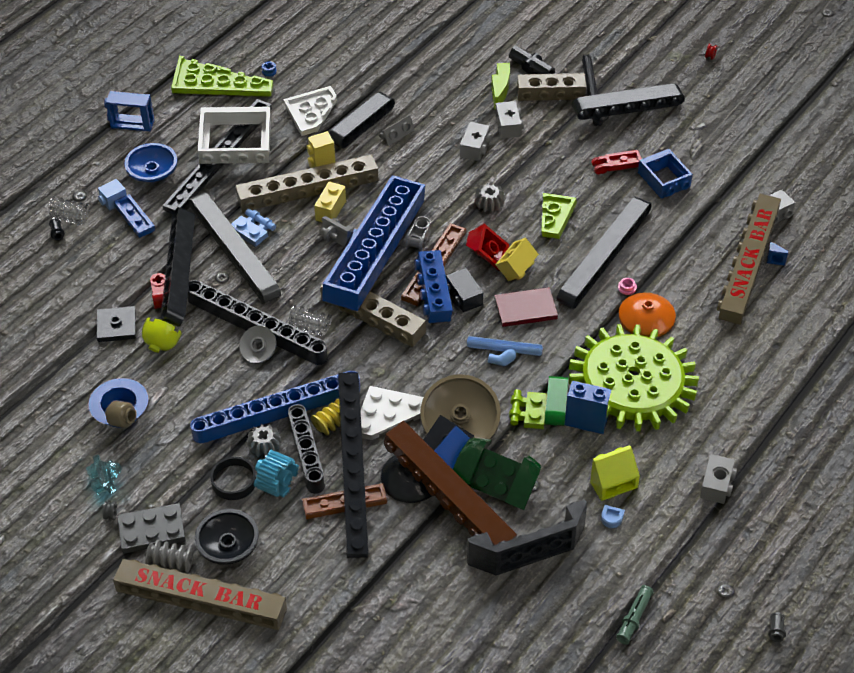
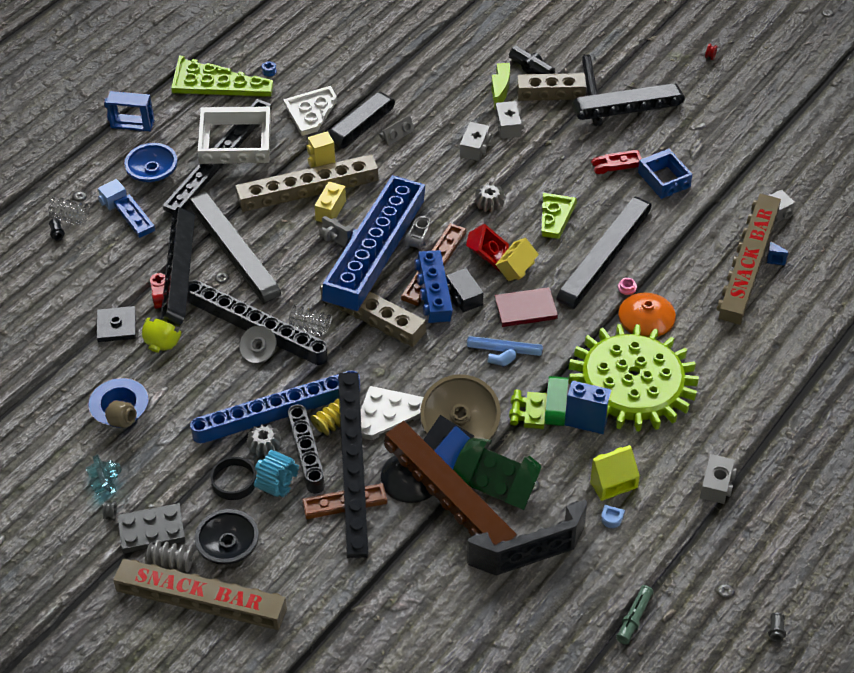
light blue plate [231,209,276,247] -> none

